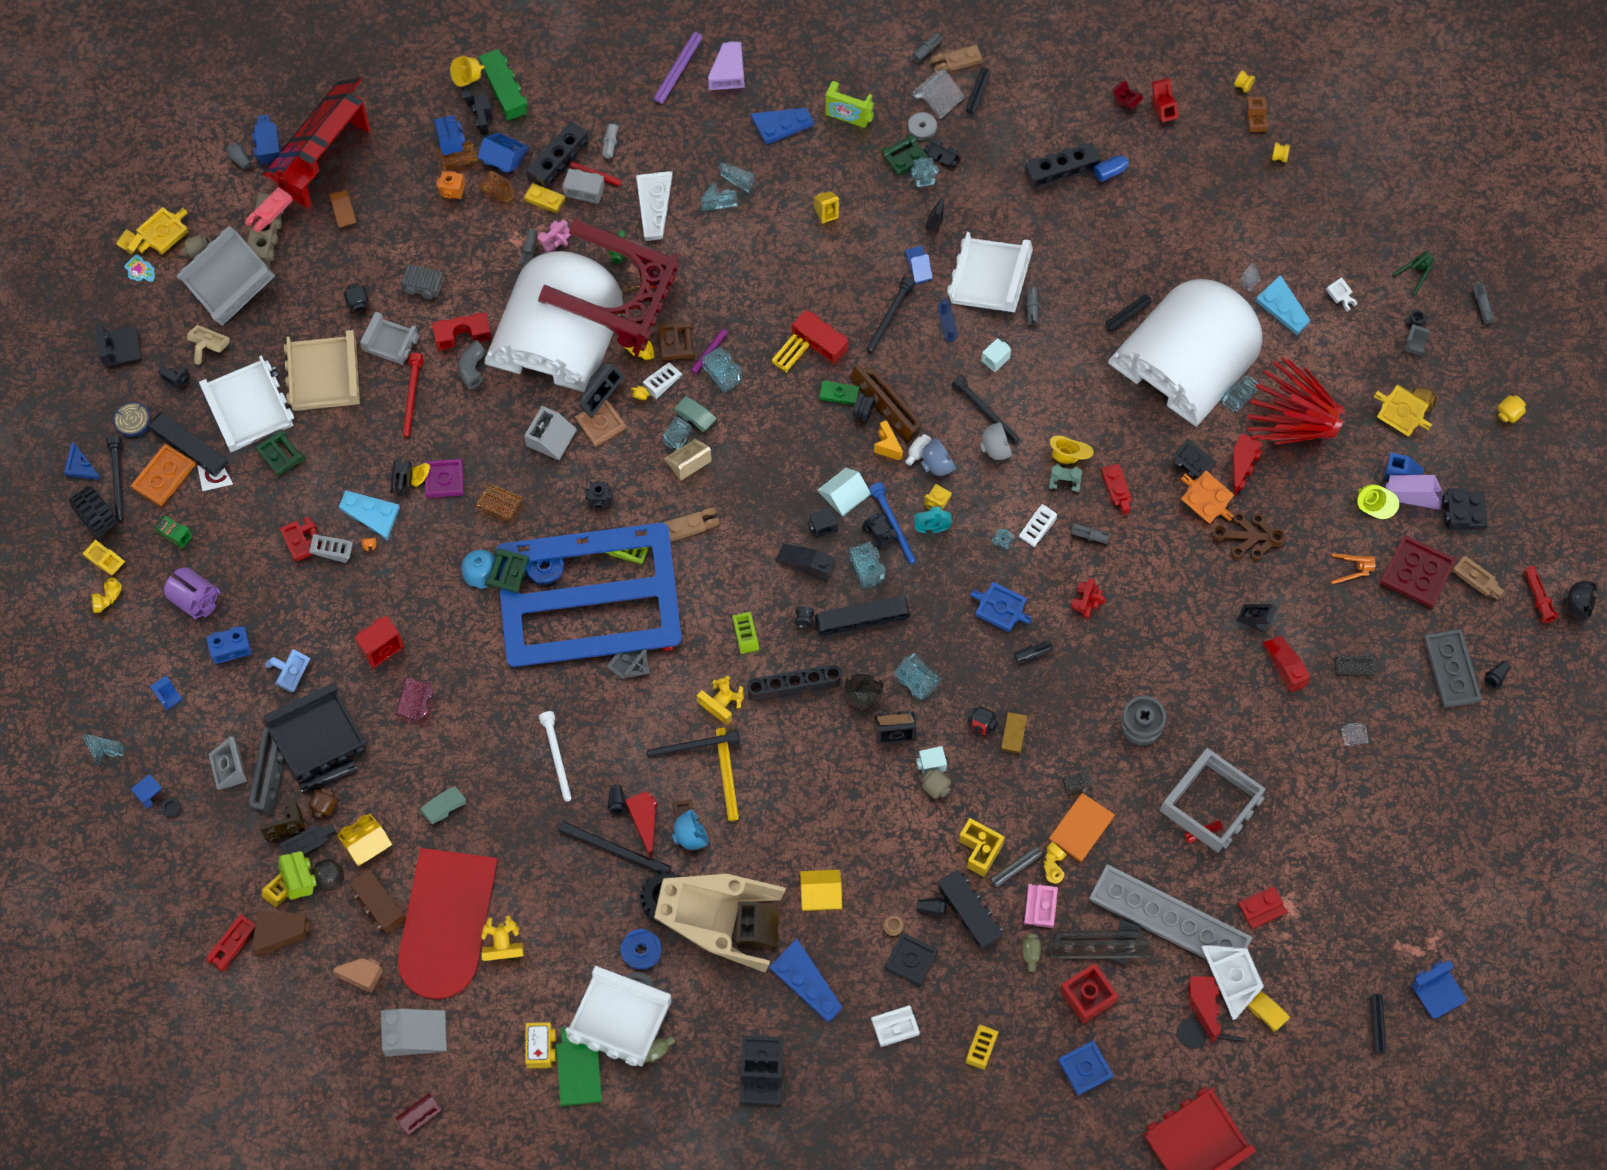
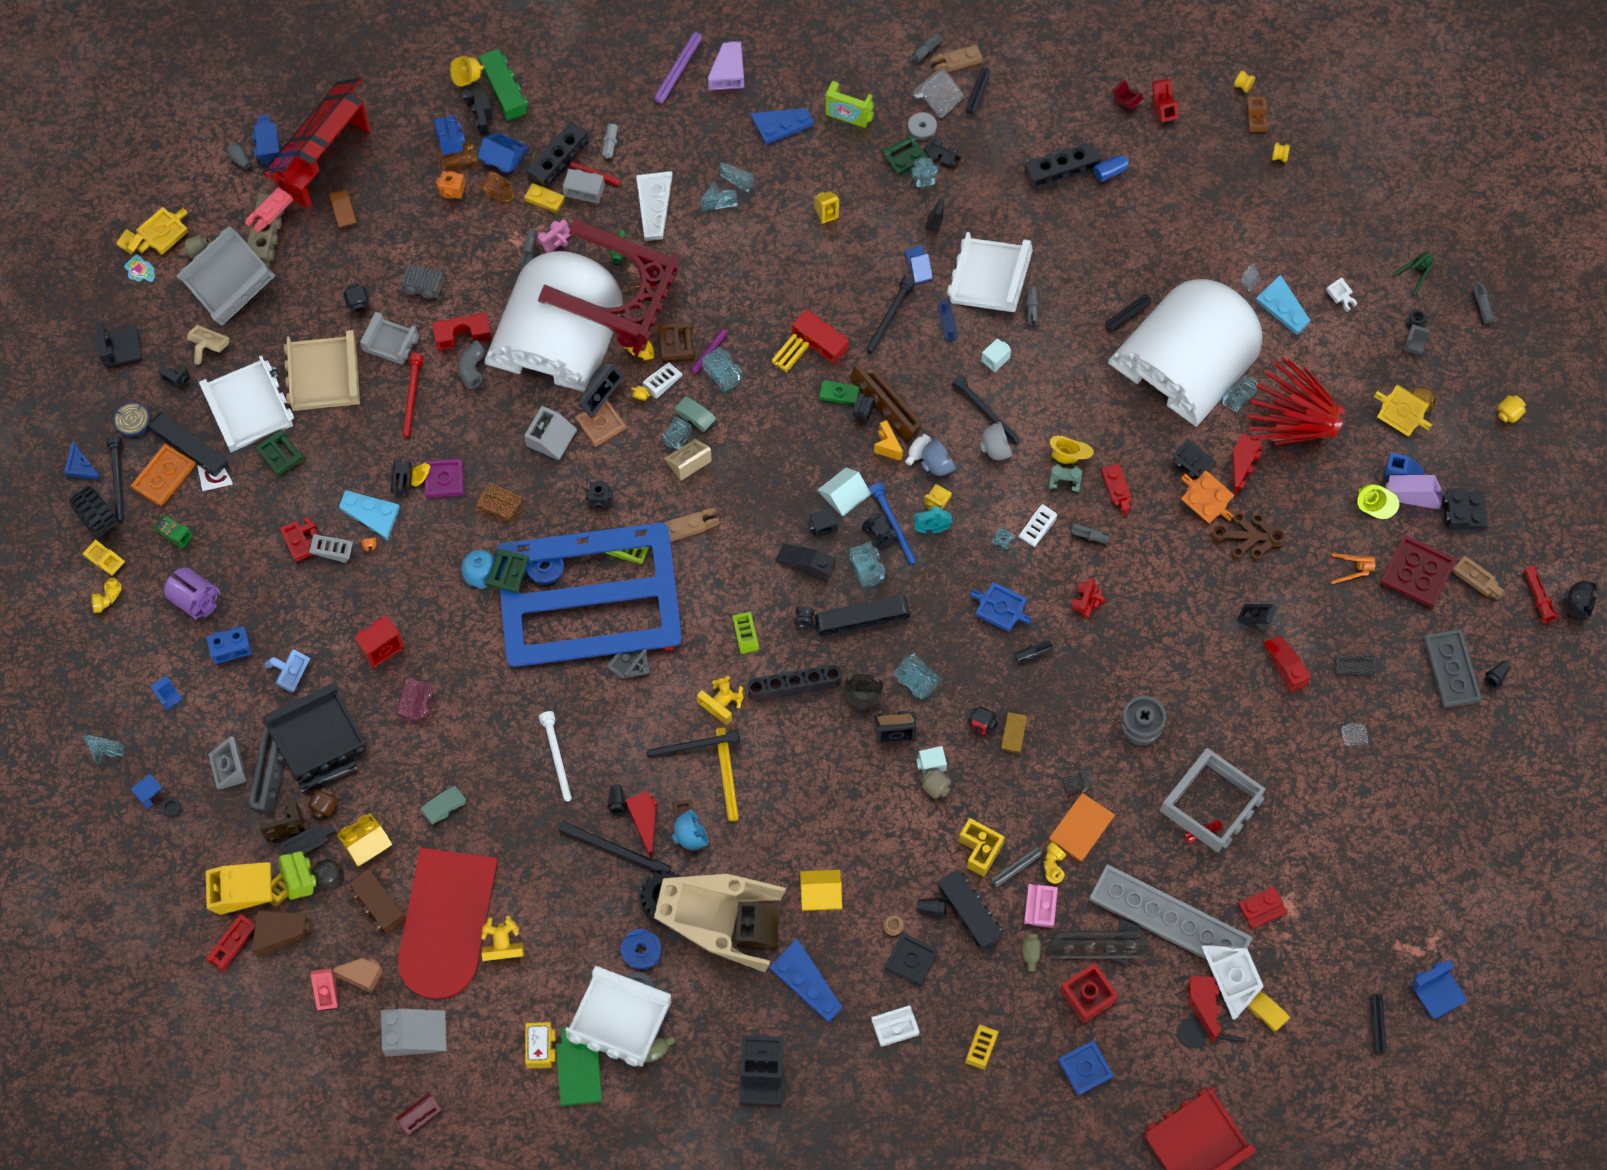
none -> yellow slope [206,862,272,915]
none -> coral slope [311,968,338,1010]

